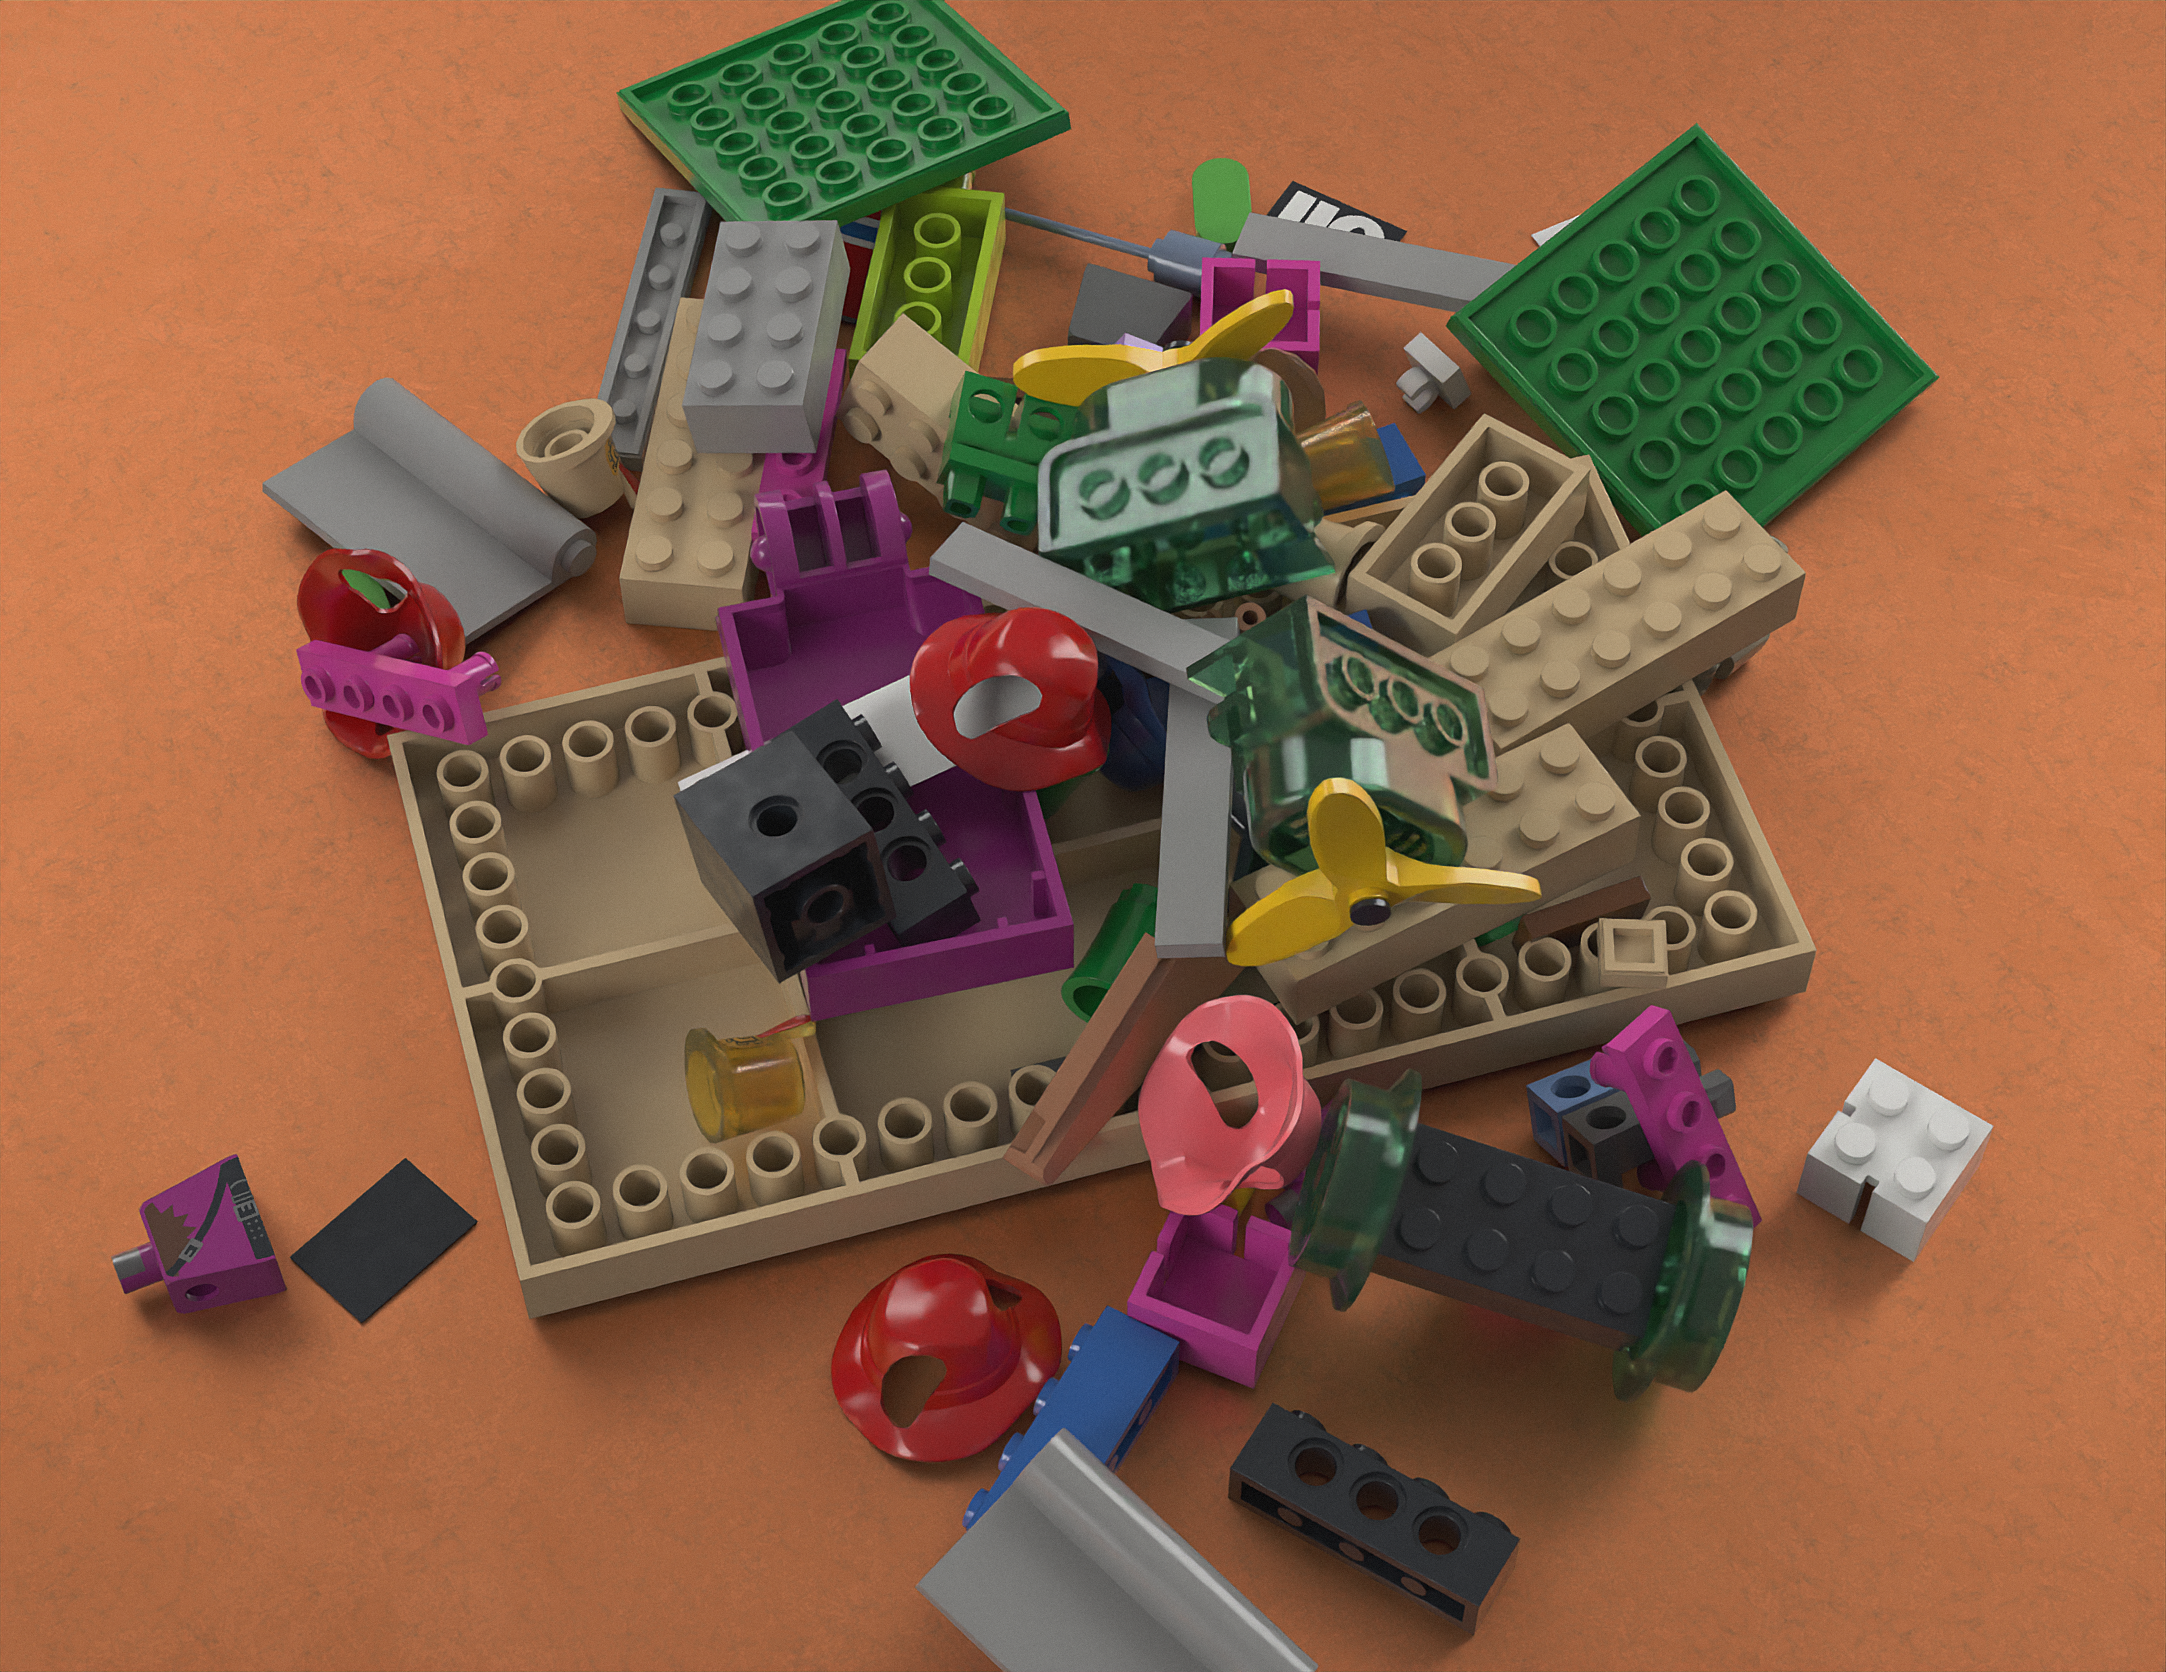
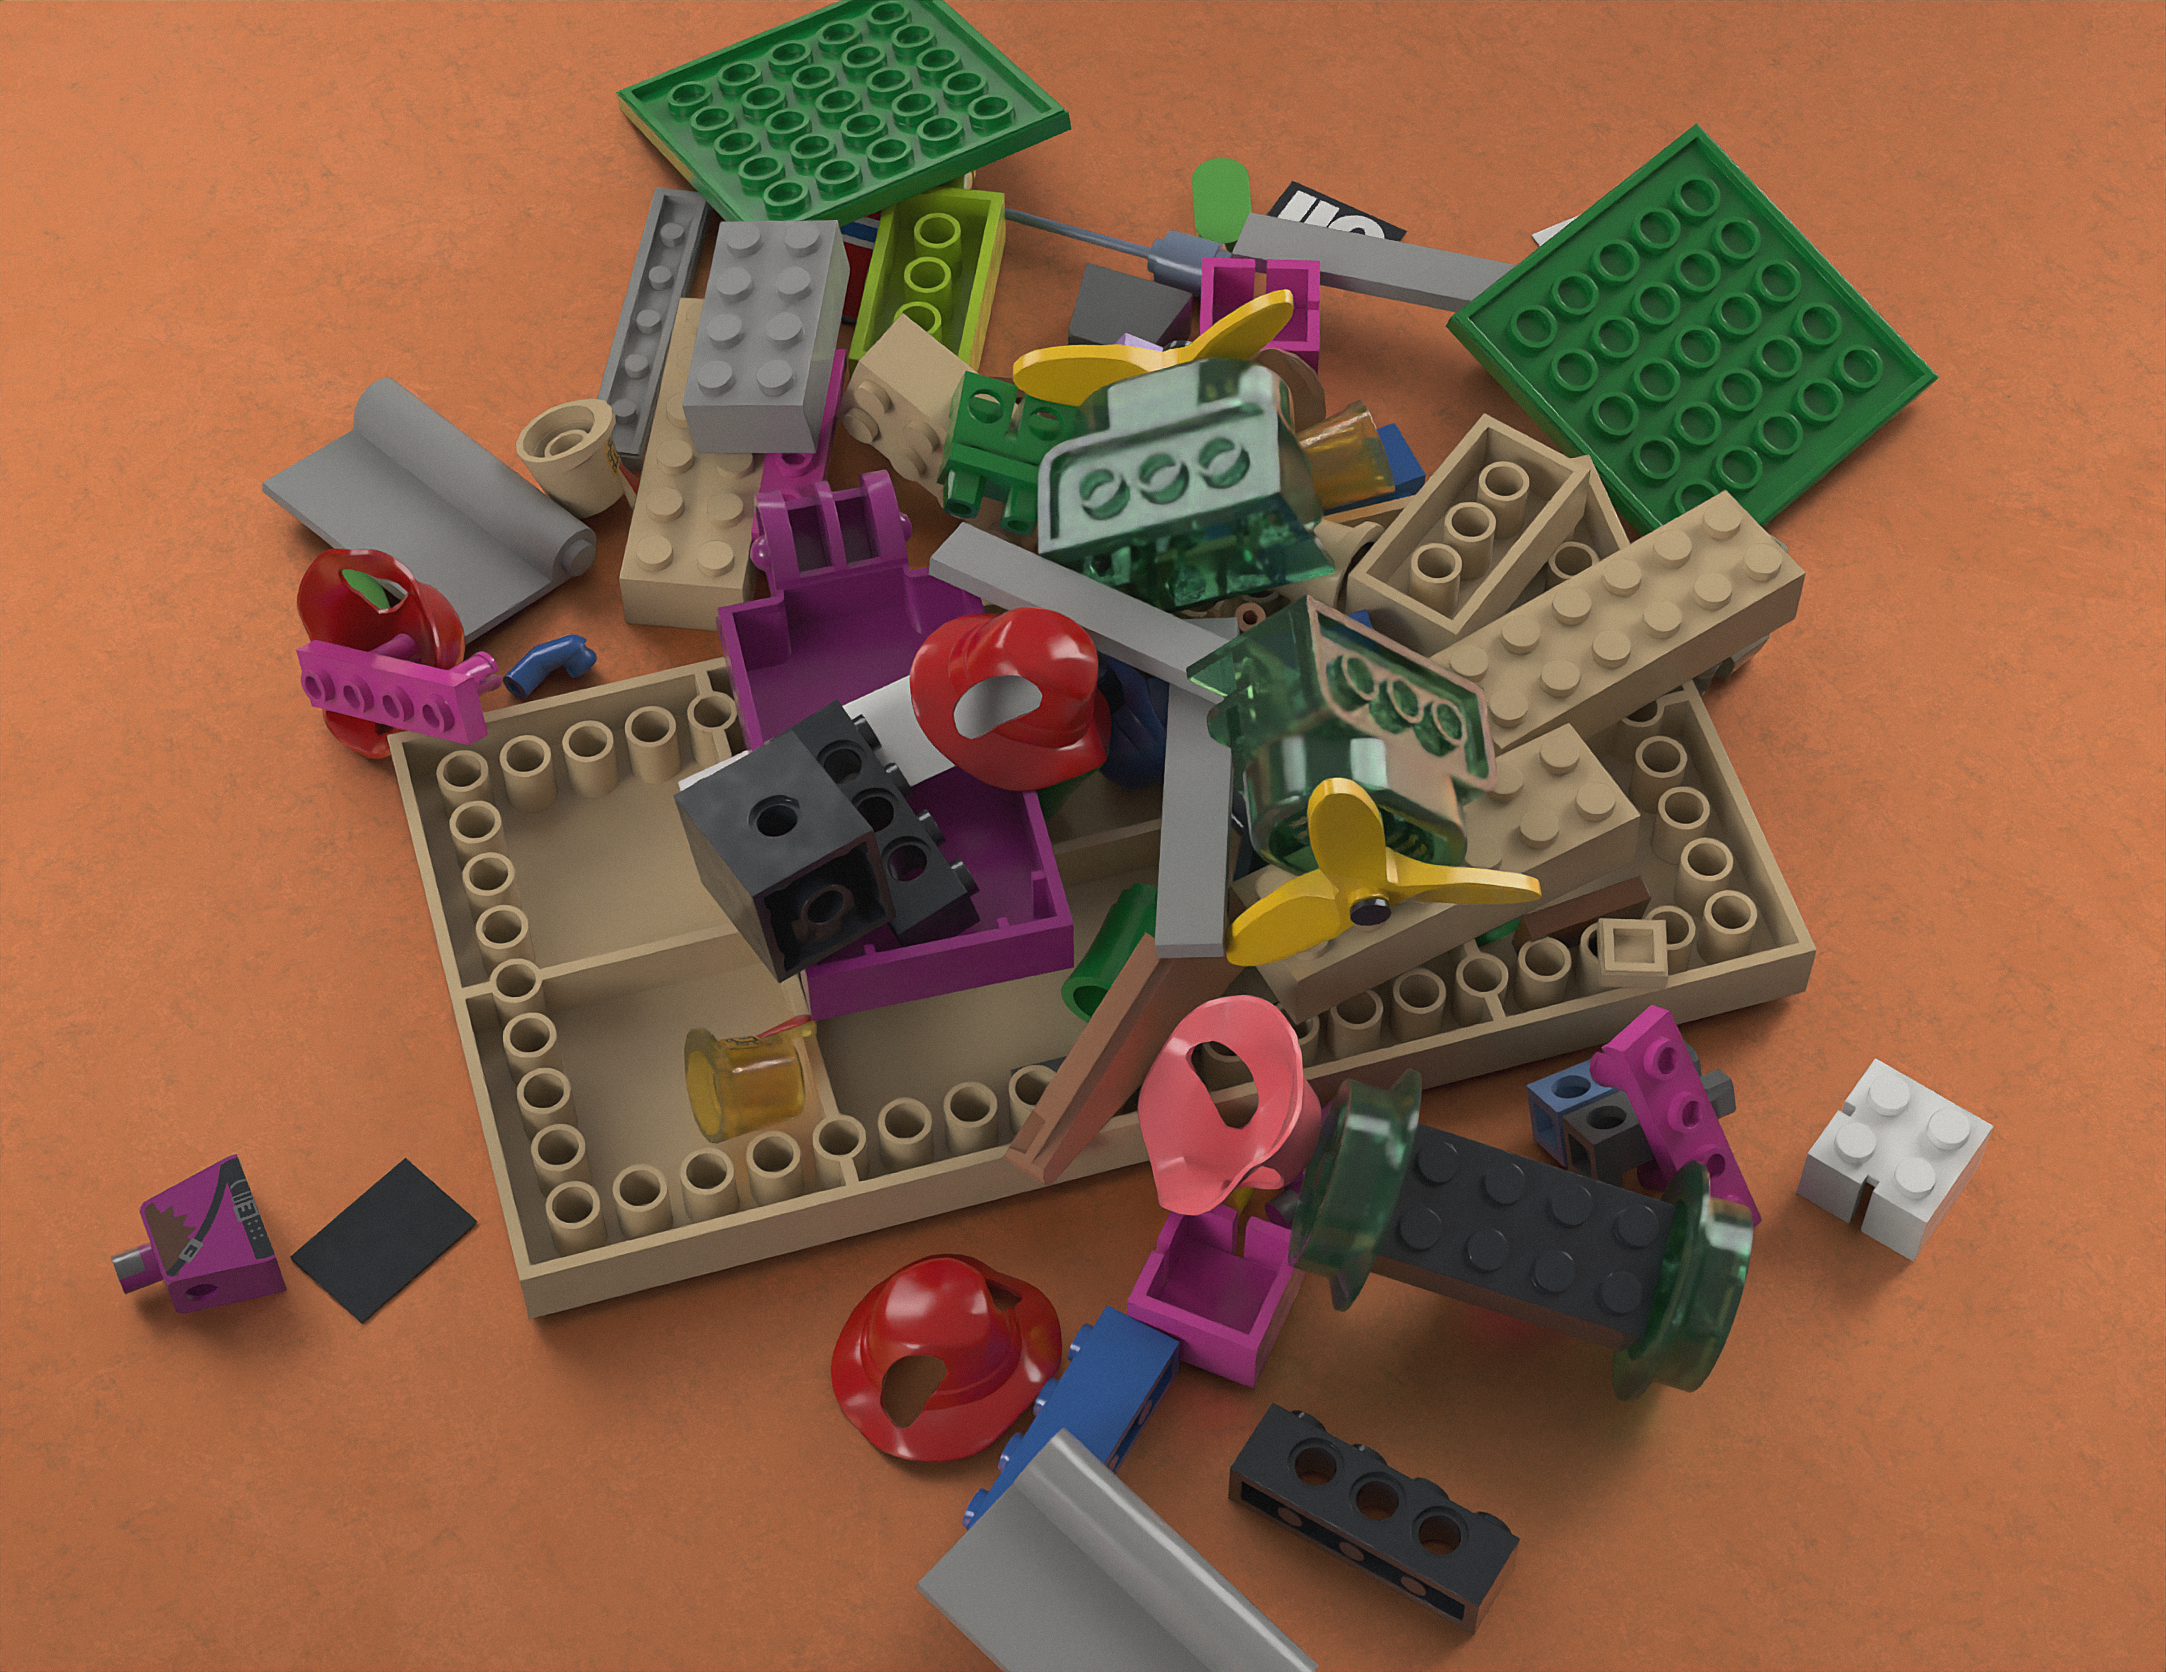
white tile [1396,332,1471,414] -> none
none -> blue arm [502,634,597,700]

